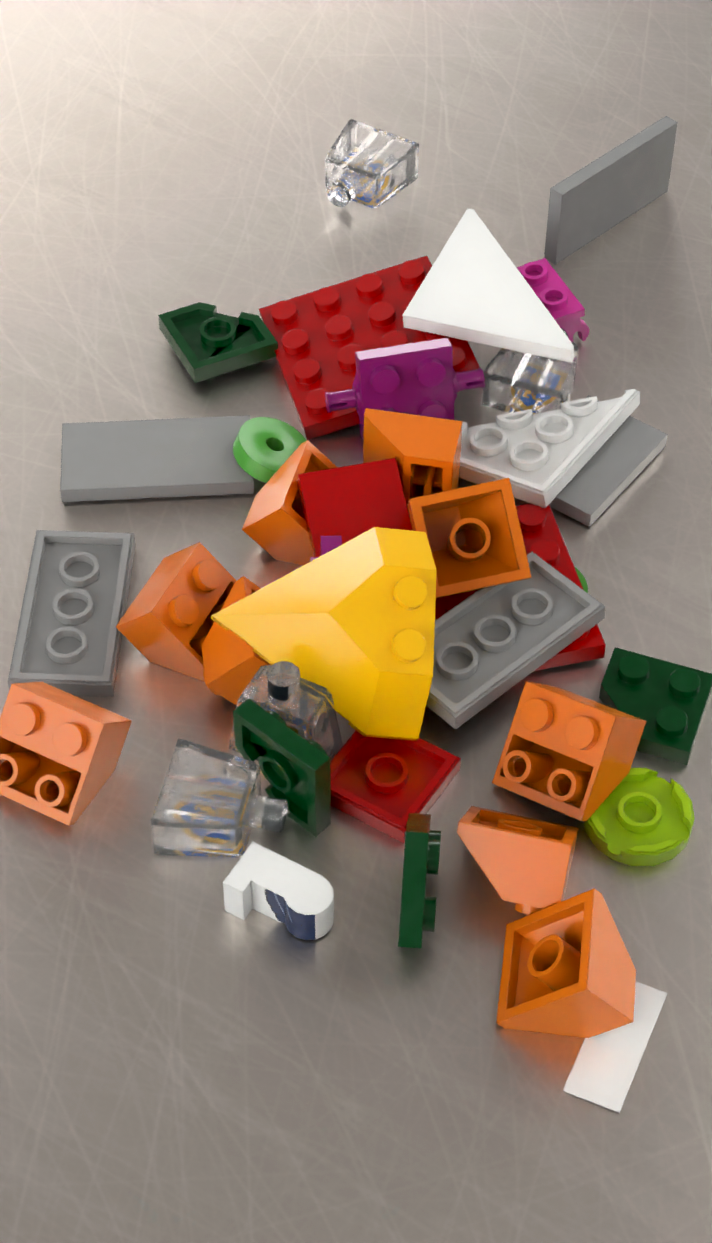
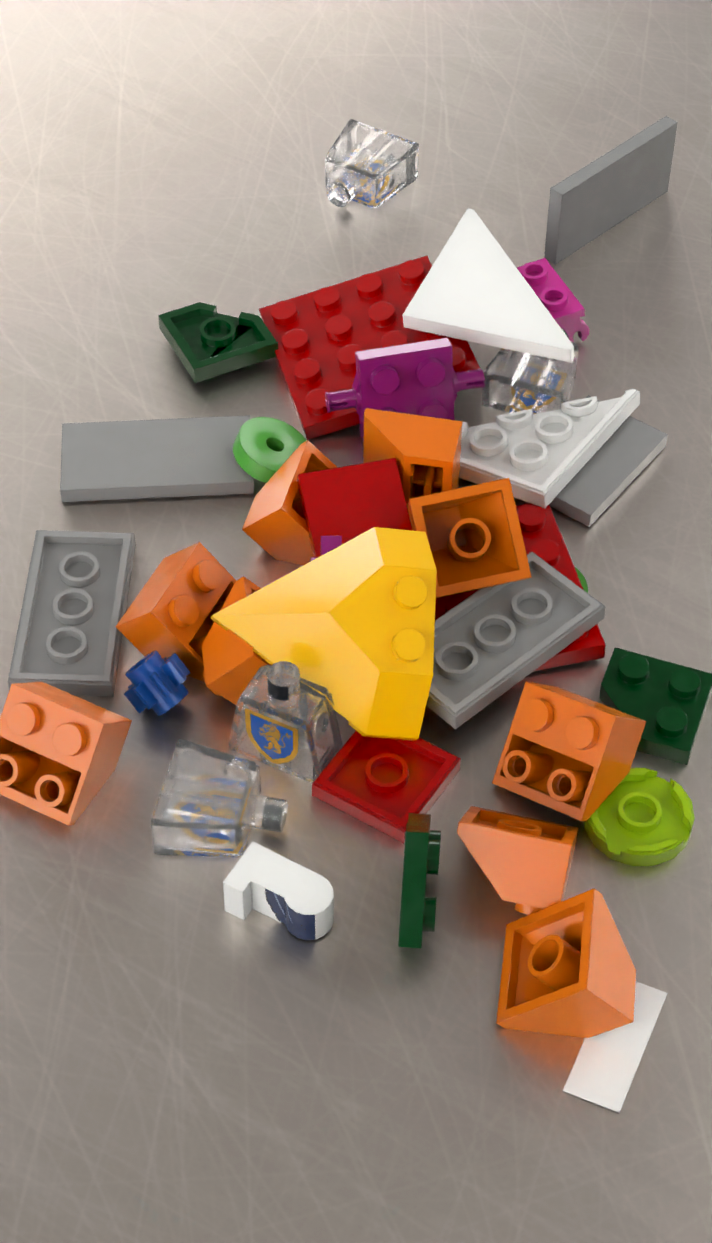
dark green plate [233,698,331,837] -> none
none -> blue gear [124,650,191,716]

